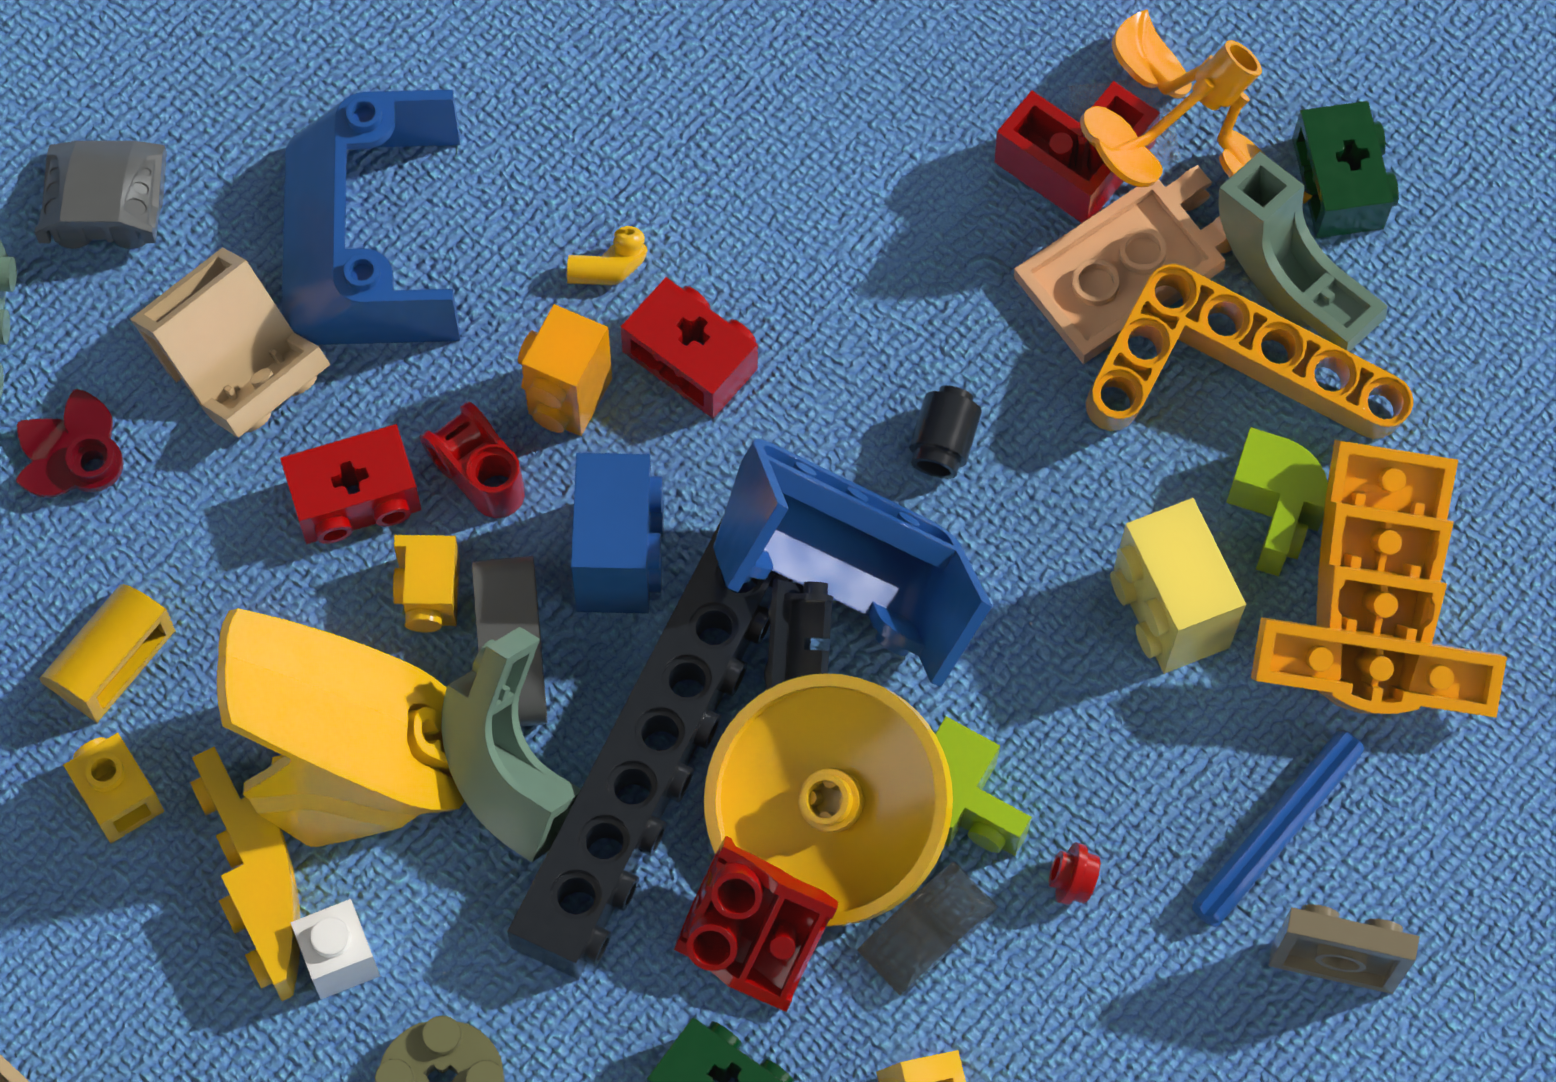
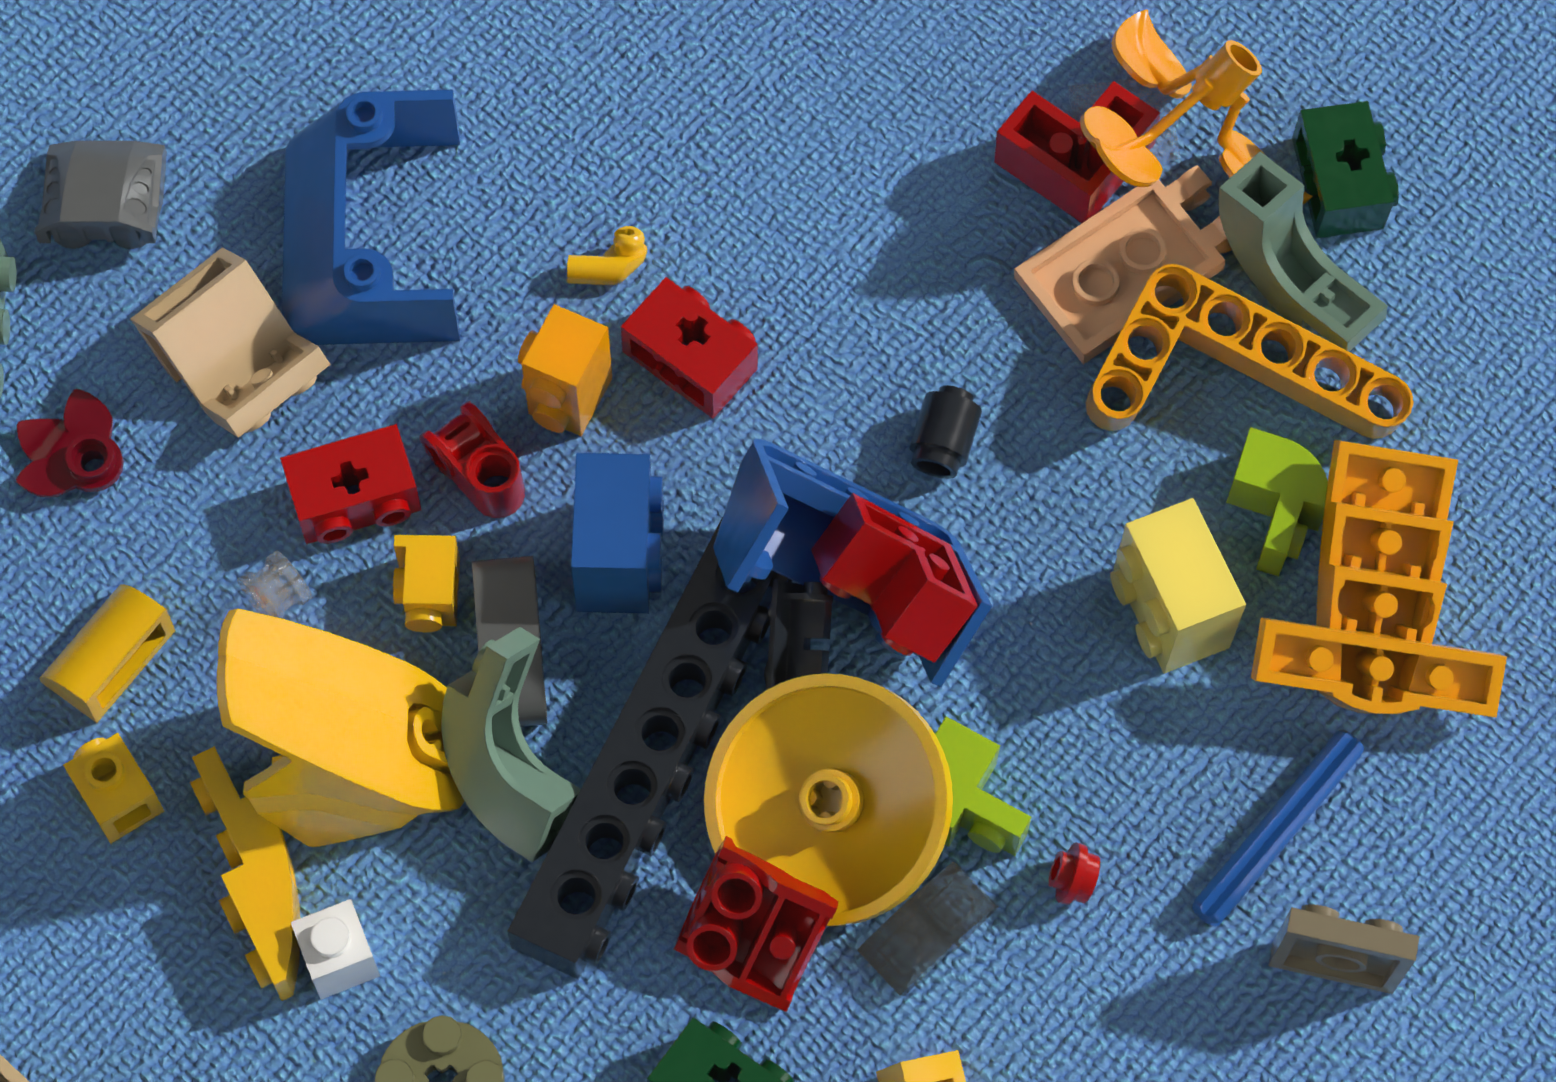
none -> clear wheel [237,550,313,619]
none -> red brick [811,493,978,663]

